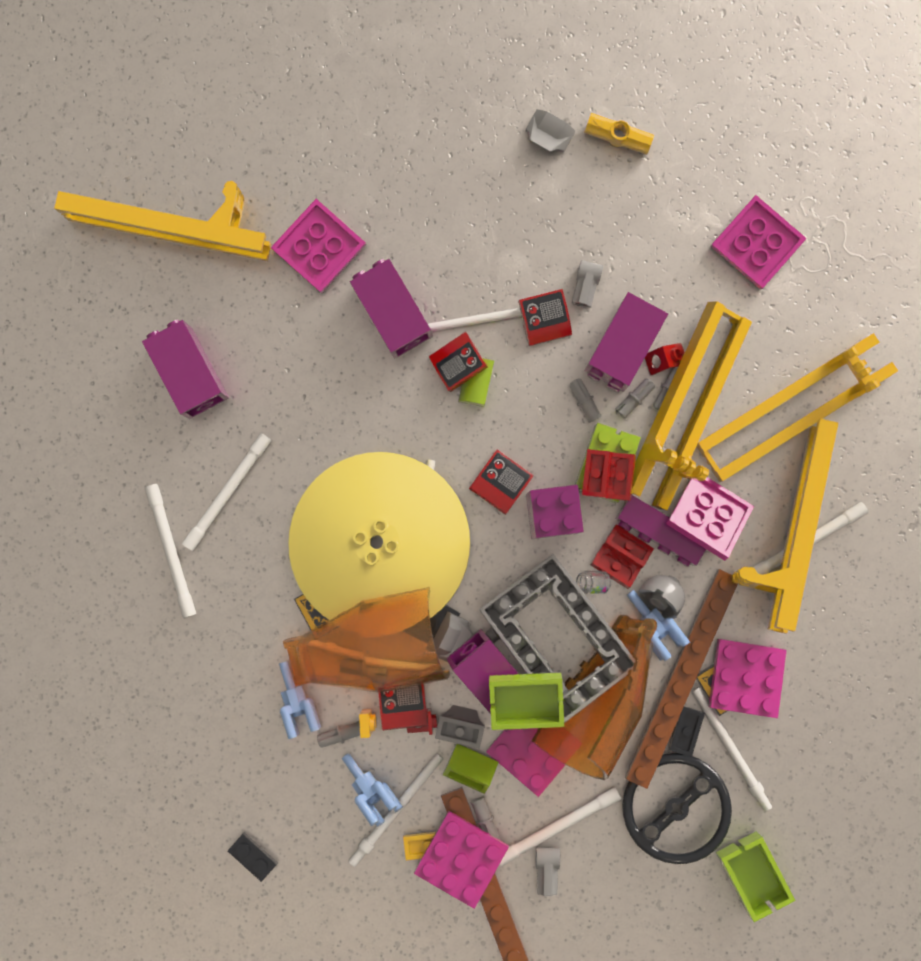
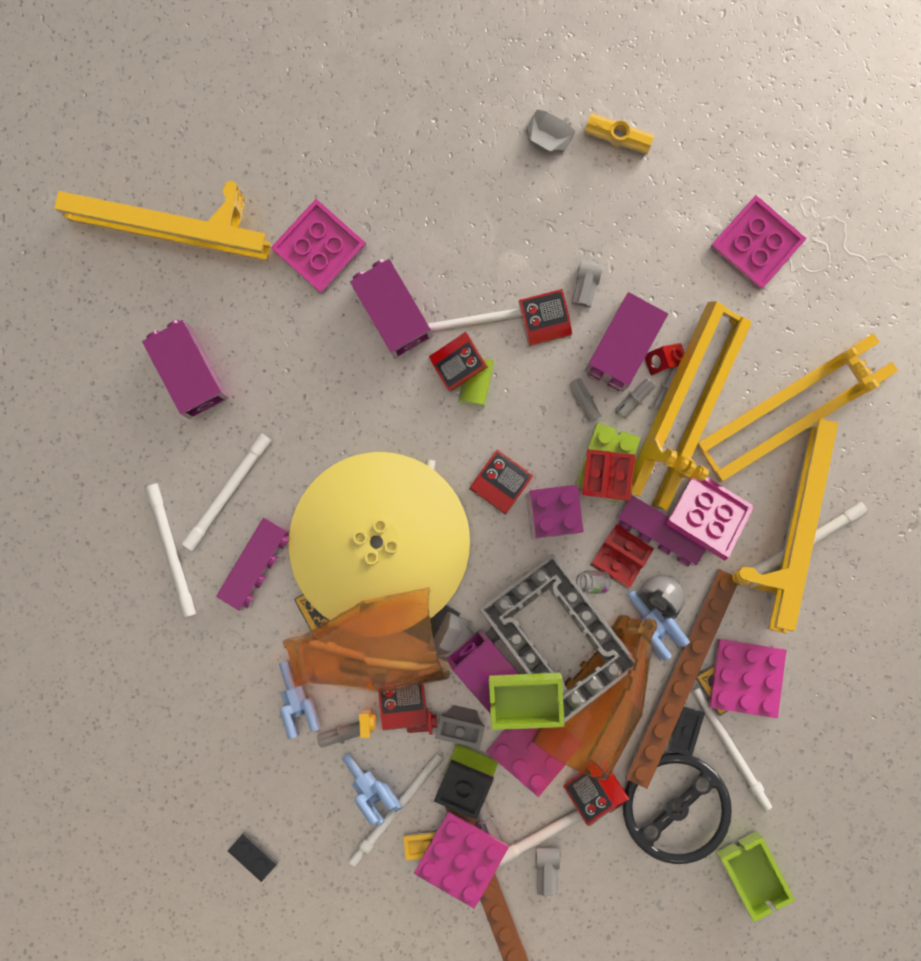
none -> magenta brick [216,518,290,611]
none -> black tile [433,759,494,819]
none -> slope [563,760,629,826]

